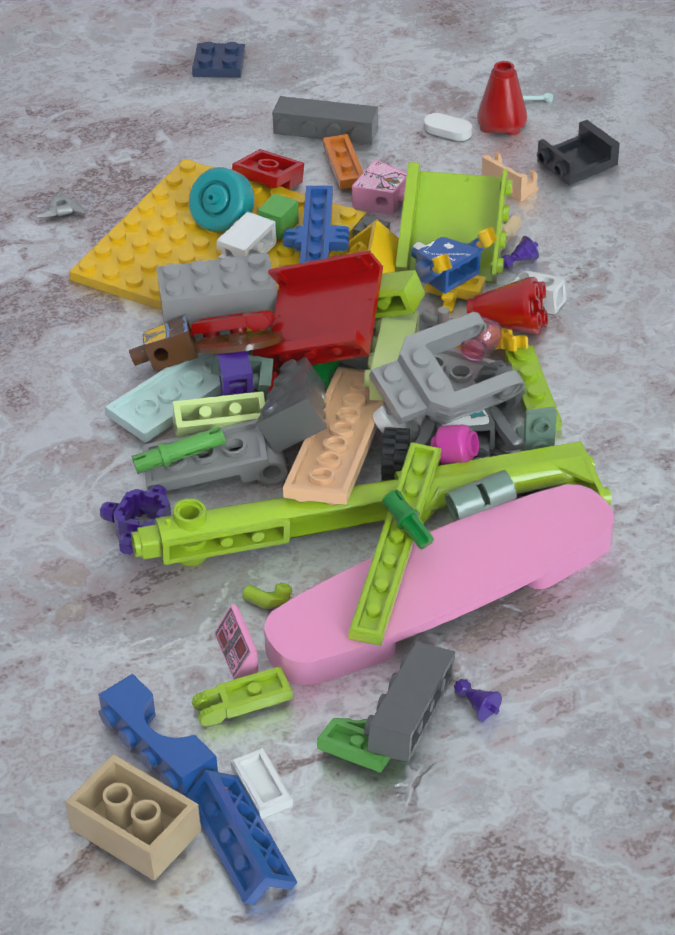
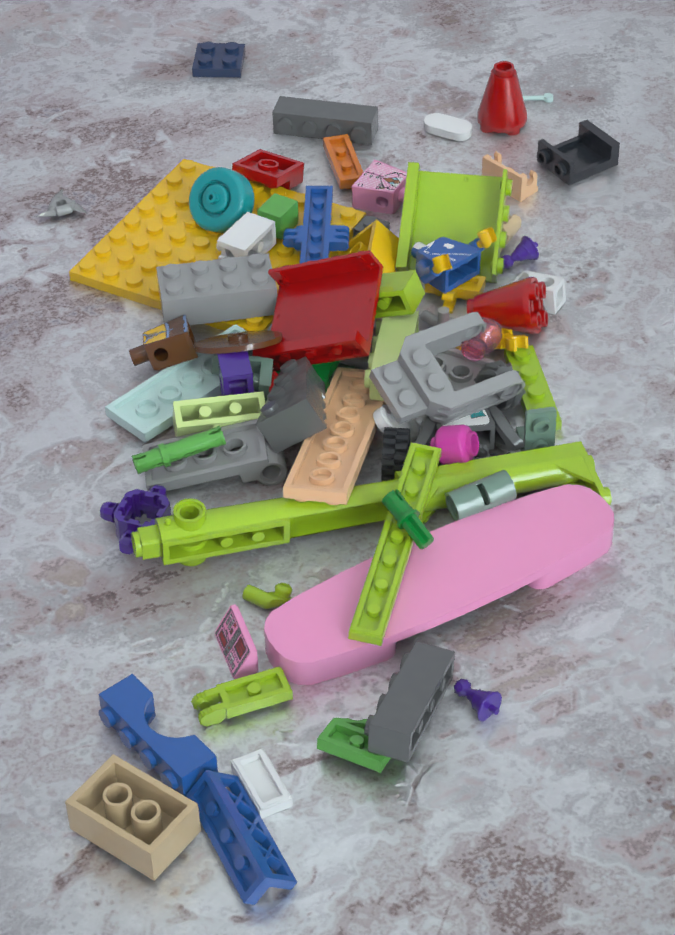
red hinge [191,310,276,338] -> none

